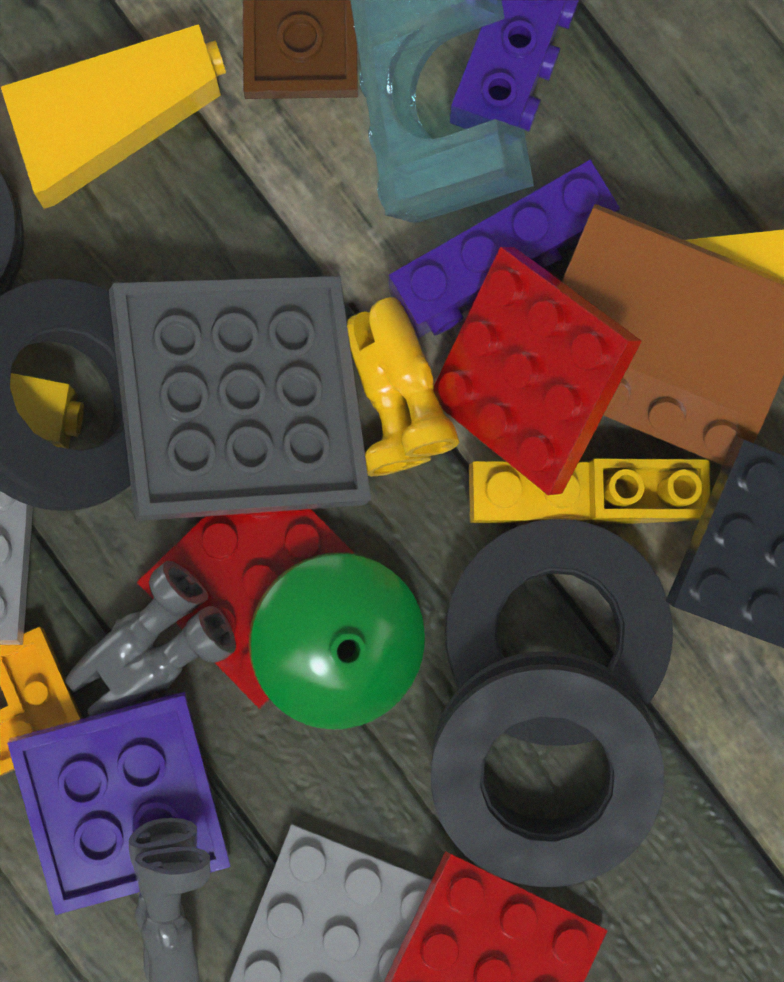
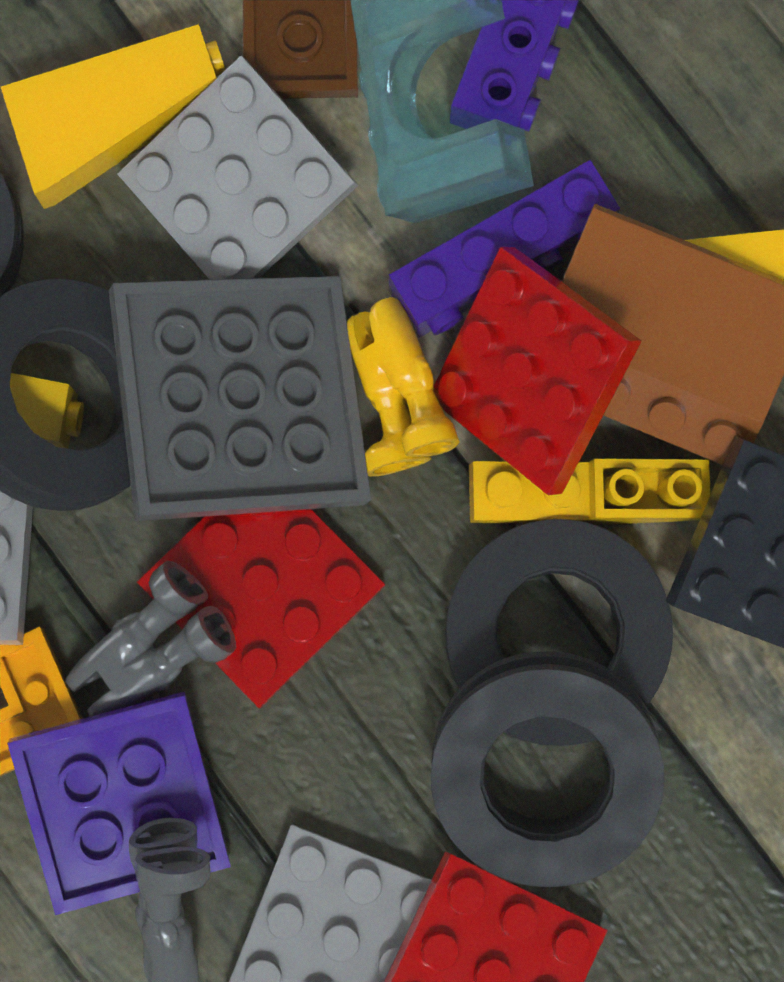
green dish [249,553,425,729] -> none
none -> light grey plate [117,55,359,280]

